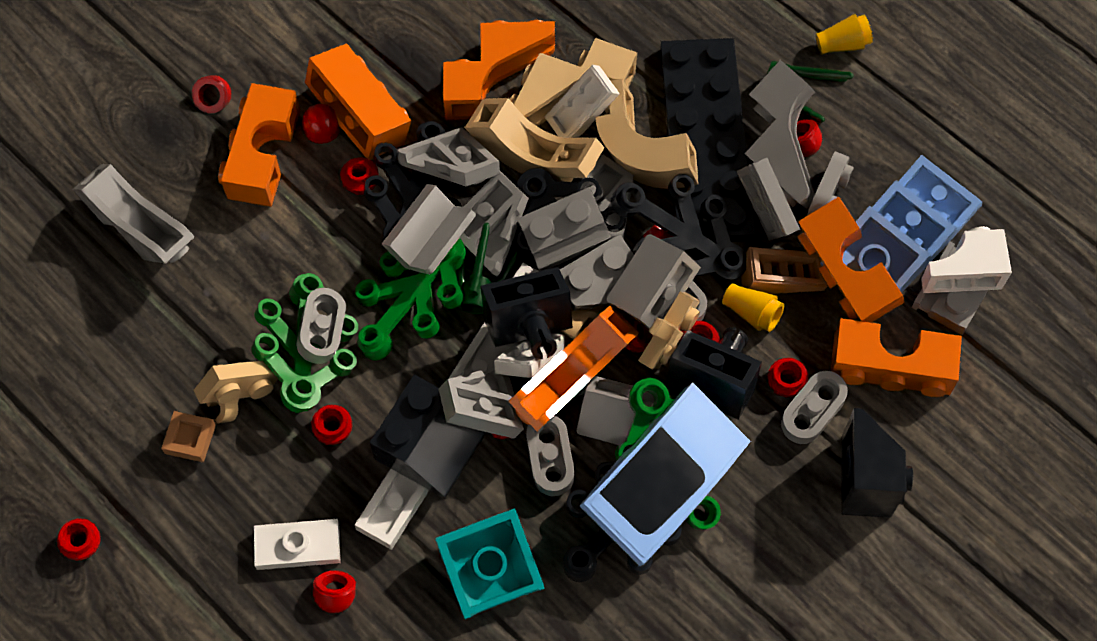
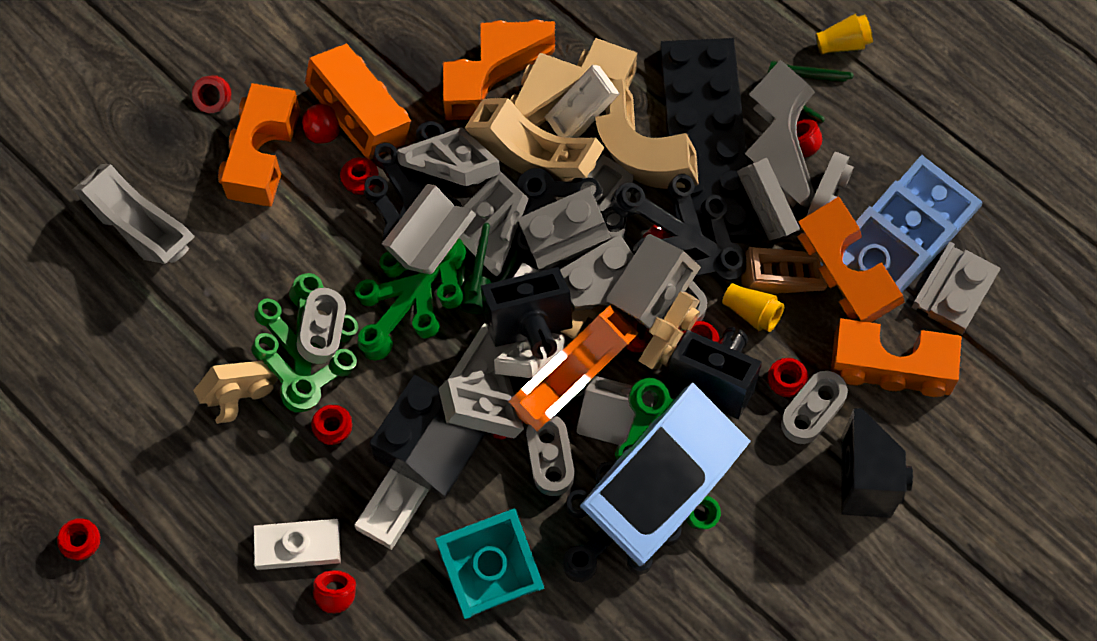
medium nougat plate [161,411,216,463] -> none
white arch [921,227,1012,293] -> none

